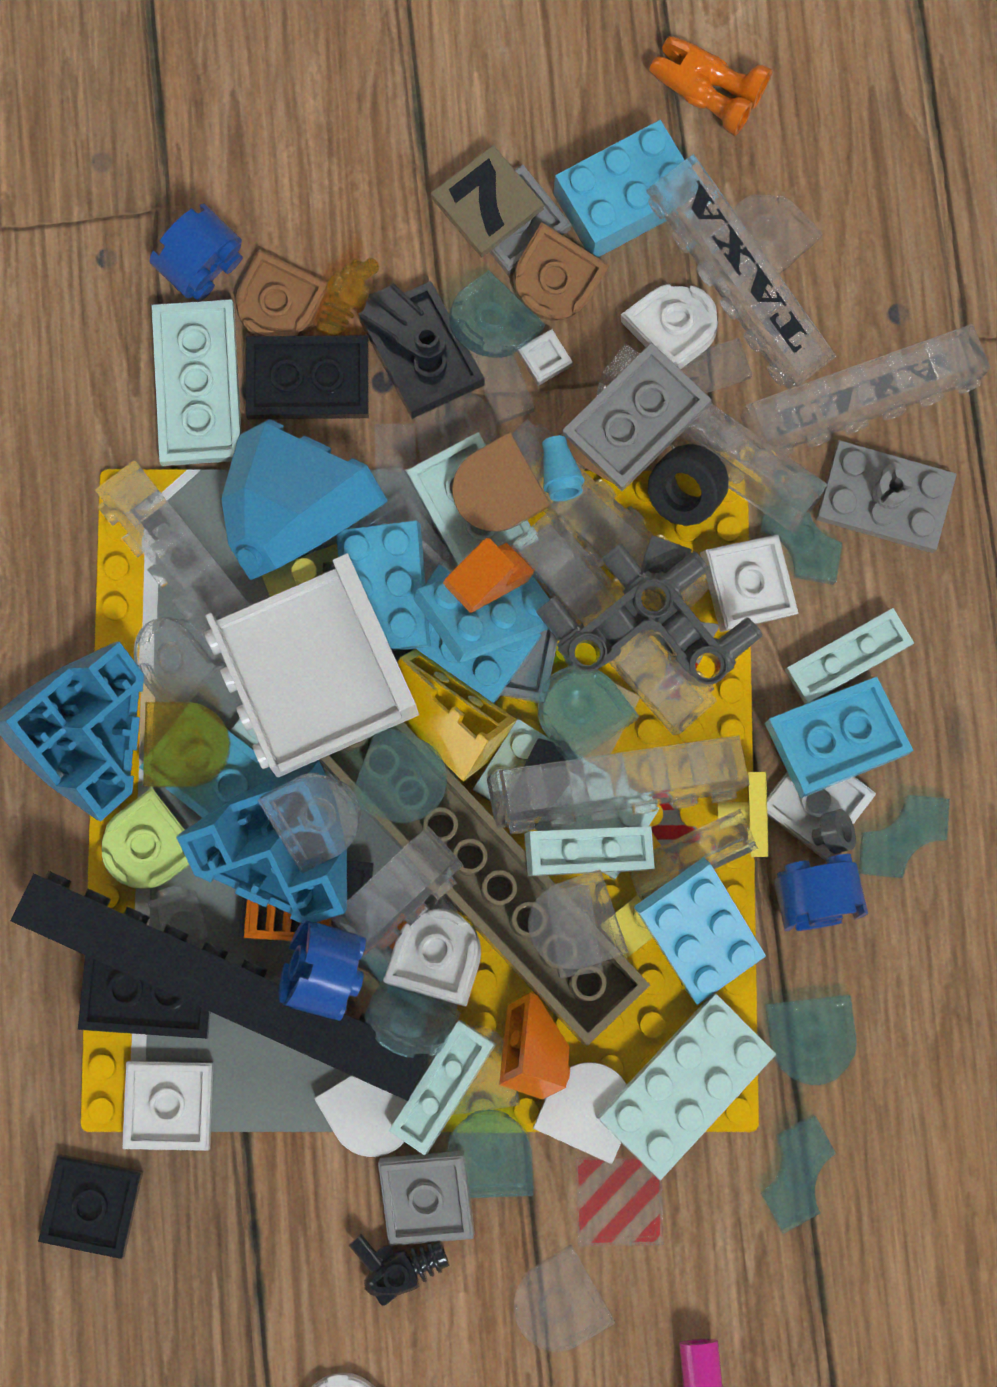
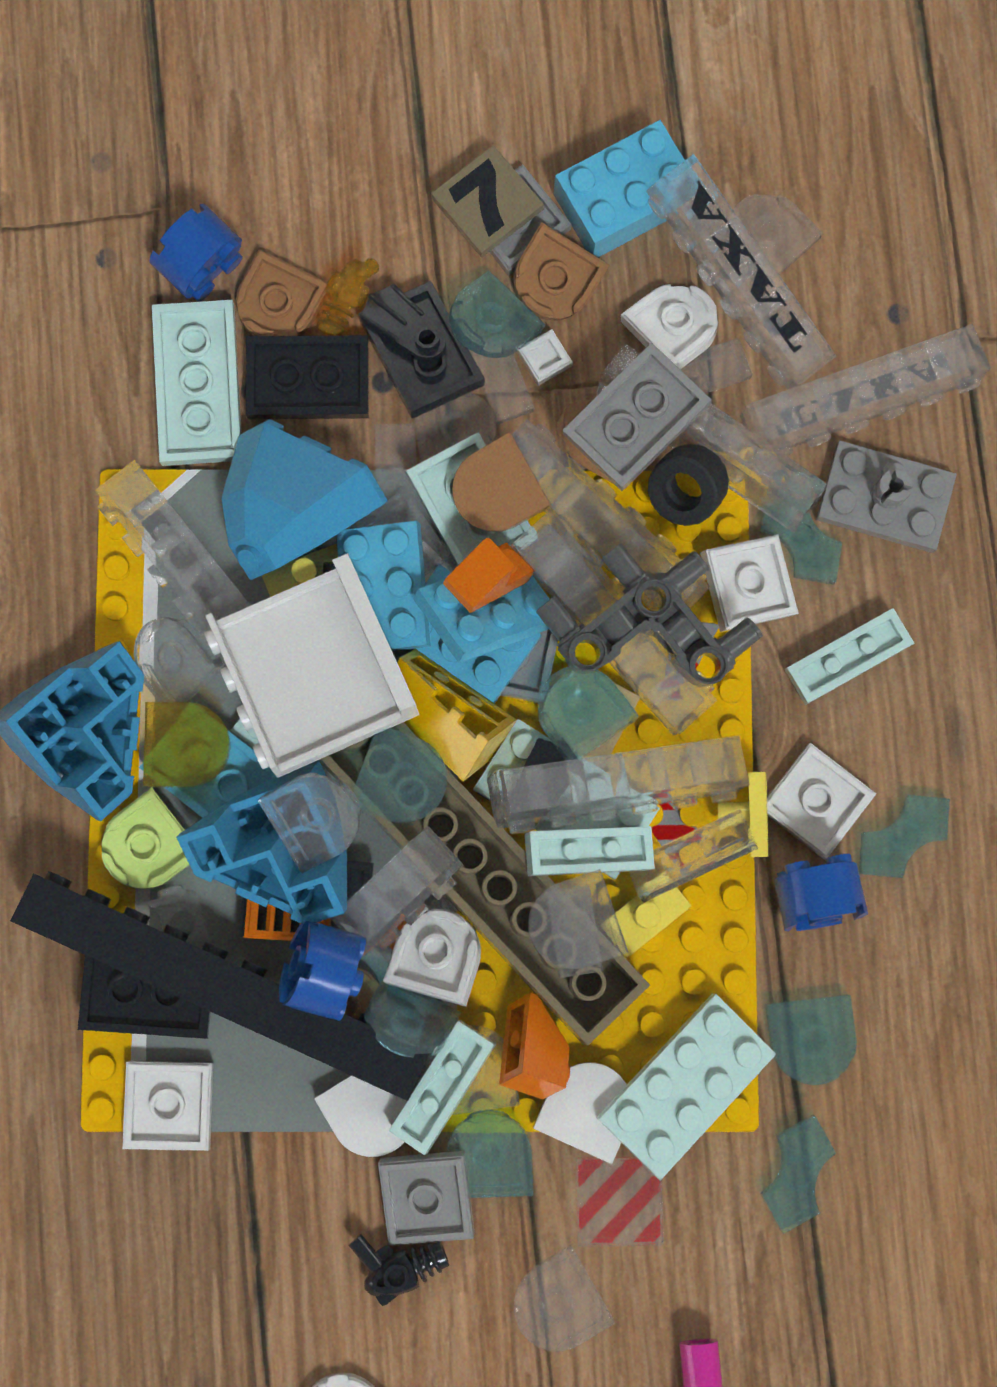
black tile [38,1154,143,1259] -> none
medium azure cone [542,435,585,501] -> none
medium azure plate [634,857,766,1005] -> none
dark grey tile [641,535,692,573] -> none
orange piece [649,36,773,136] -> none
medium azure plate [765,677,914,799] -> none
dark grey tile [812,809,856,854] -> none

